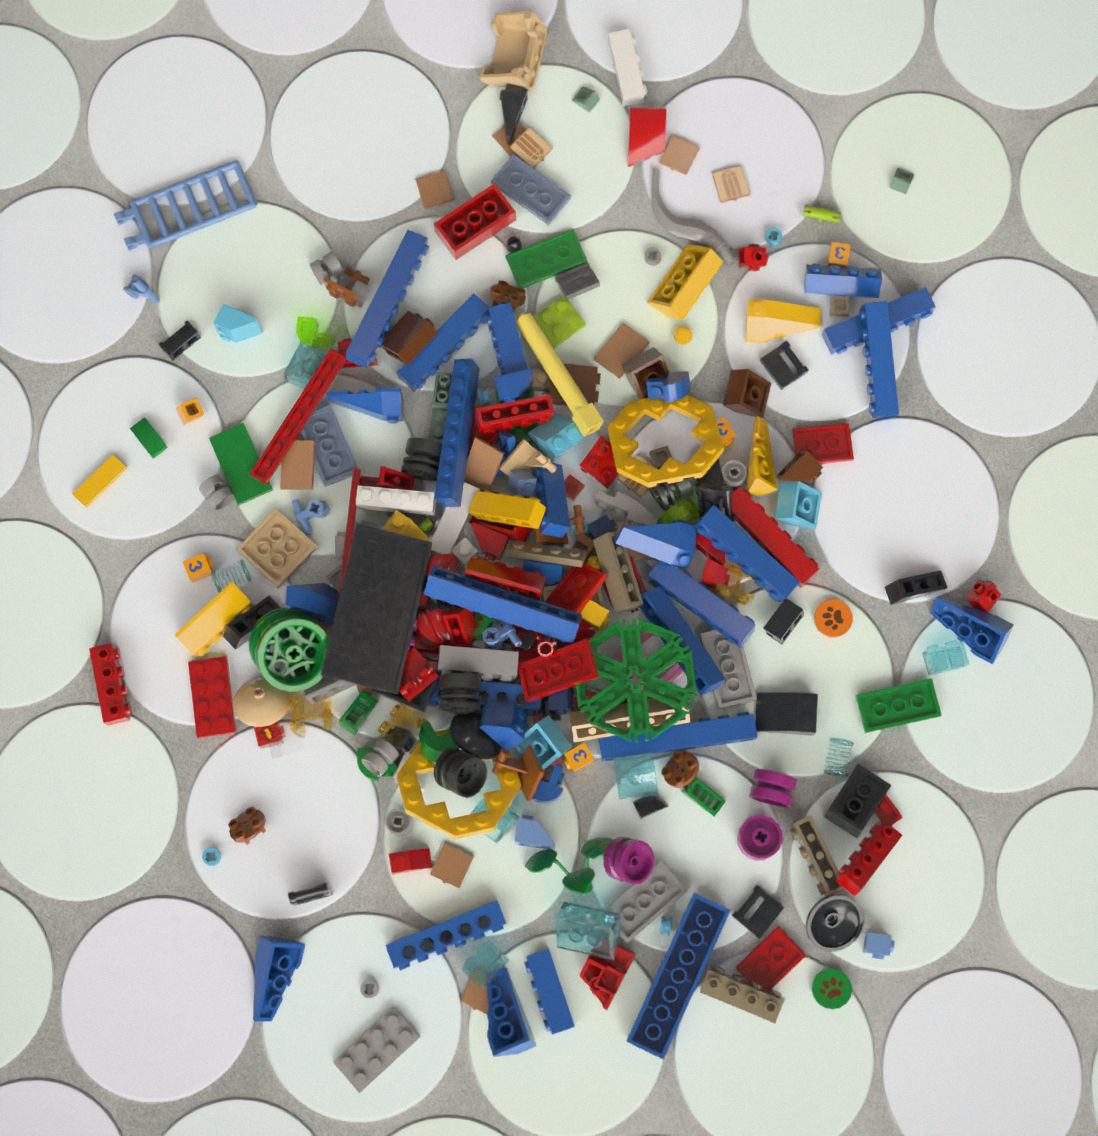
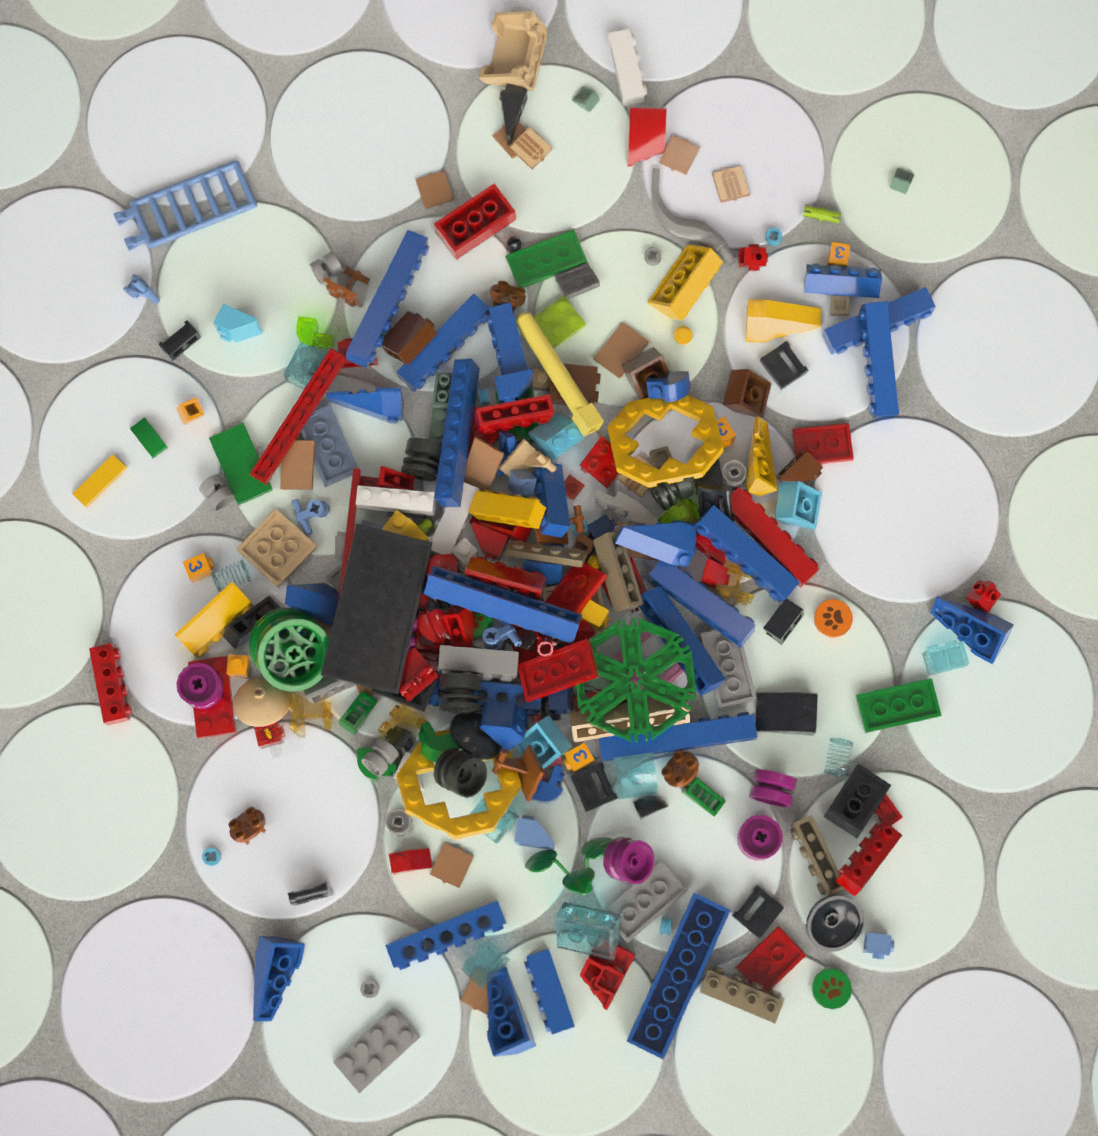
sand blue plate [490,154,571,226] -> none
black slope [884,570,948,605] -> none
none -> magenta wheel [176,663,224,710]
none -> light orange brick [227,655,251,679]
none -> black plate [570,762,618,812]

